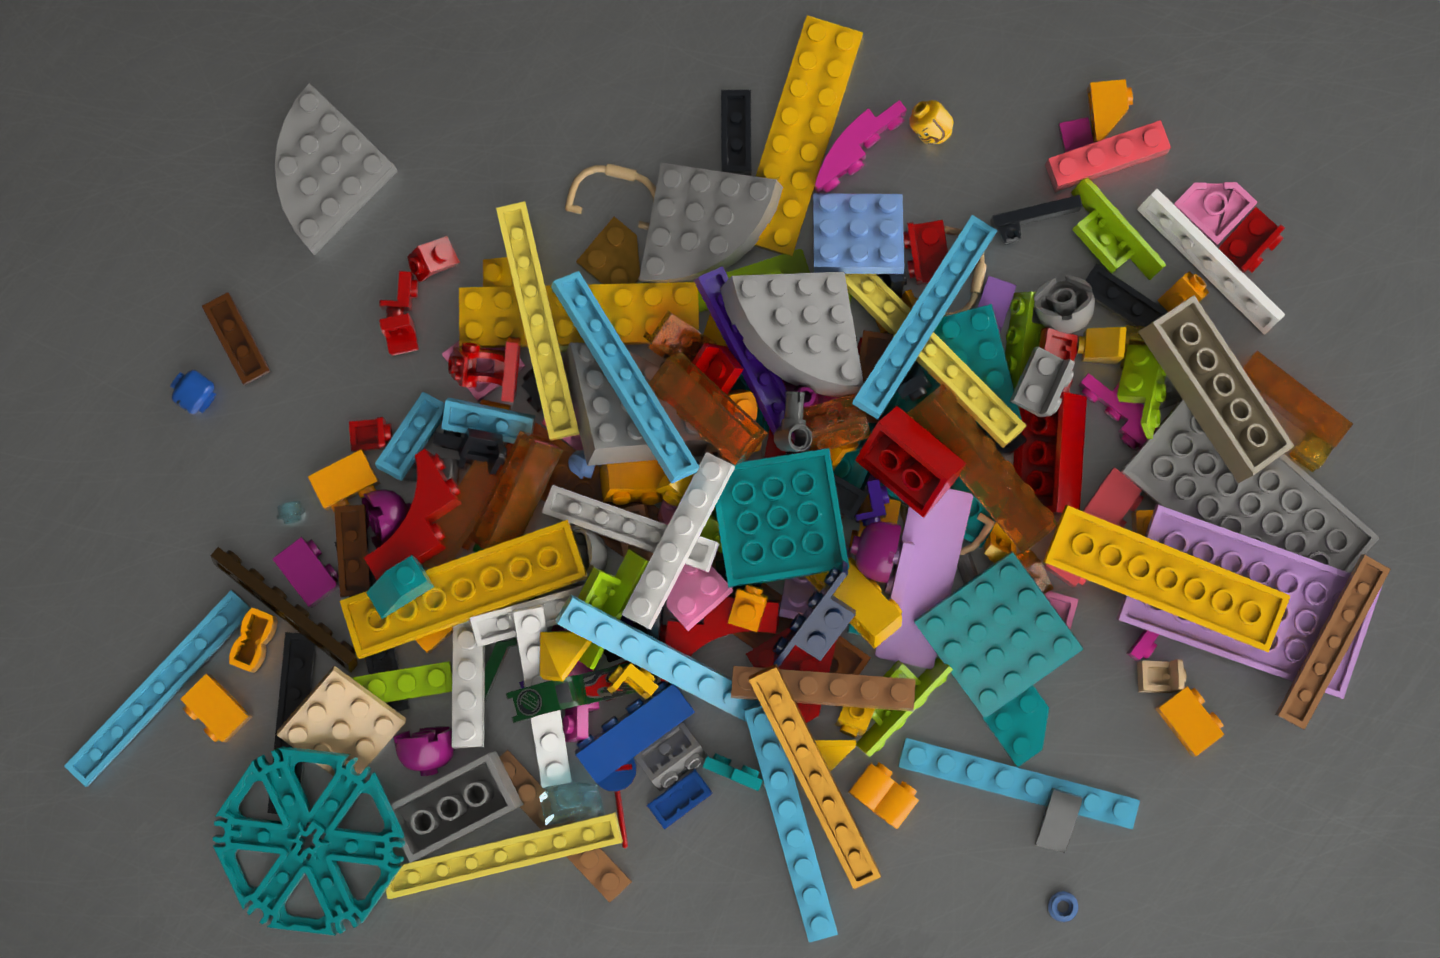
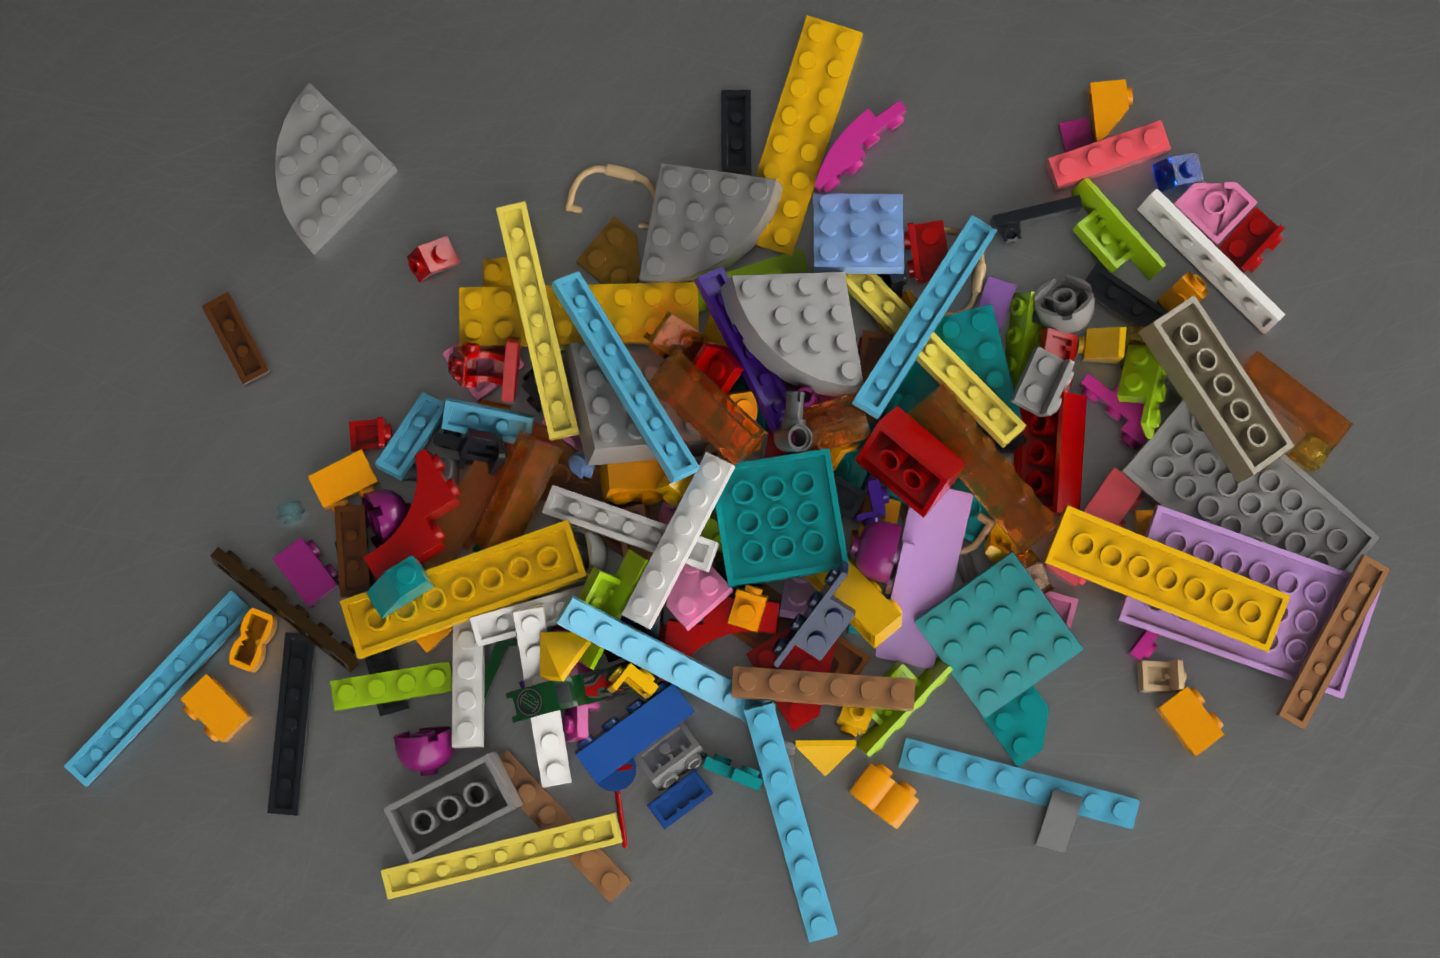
blue head [170,370,217,414] -> none
teal plate [213,746,405,936] -> none
tan plate [277,666,406,776] -> none
red bracket [379,271,419,314] -> none
red bracket [379,311,419,356] -> none
clear light blue slope [539,782,605,826] -> none
plate [749,664,881,889] -> none
black bracket [897,361,932,402] -> none
yellow head [909,100,954,144] -> none
medium blue plate [1048,891,1078,922] -> none
none -> clear blue bracket [1153,153,1205,192]

